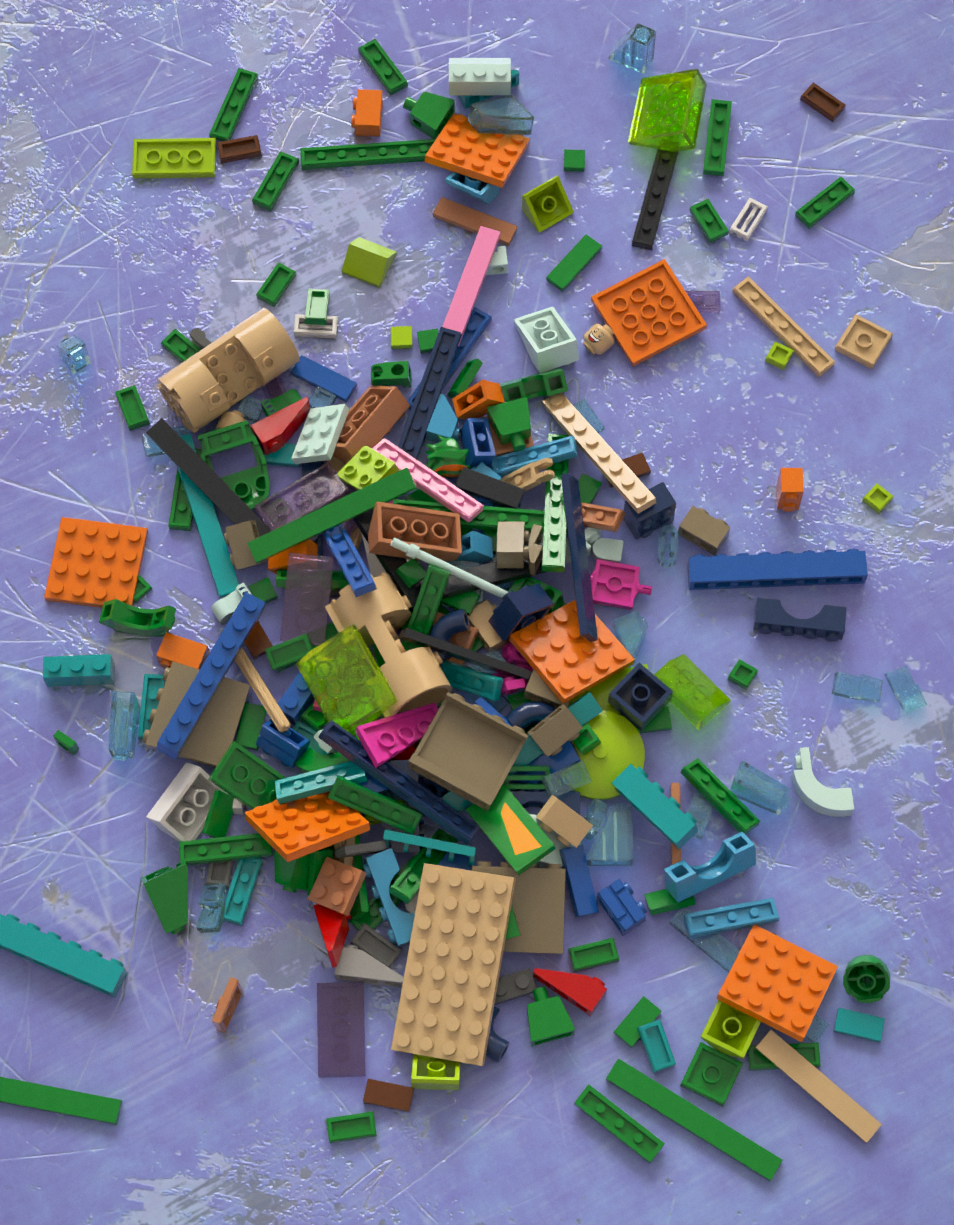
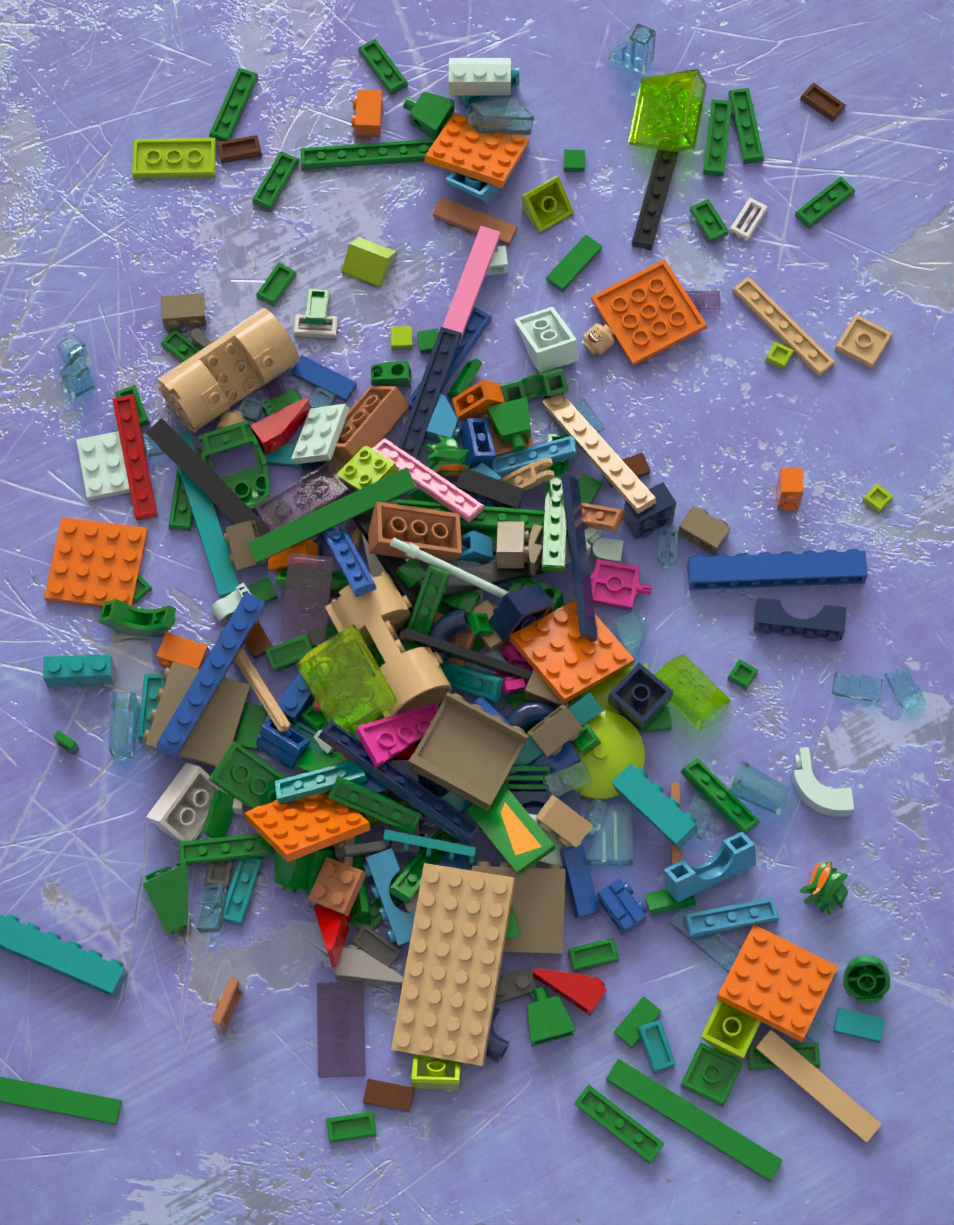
none -> clear light blue slope [59,352,95,399]
none -> light aqua plate [76,431,130,501]
none -> red tile [112,395,158,521]
none -> dark tan brick [161,293,207,330]
none -> green tile [467,612,494,637]
none -> green tile [728,88,764,164]
none -> green hair [799,861,848,915]

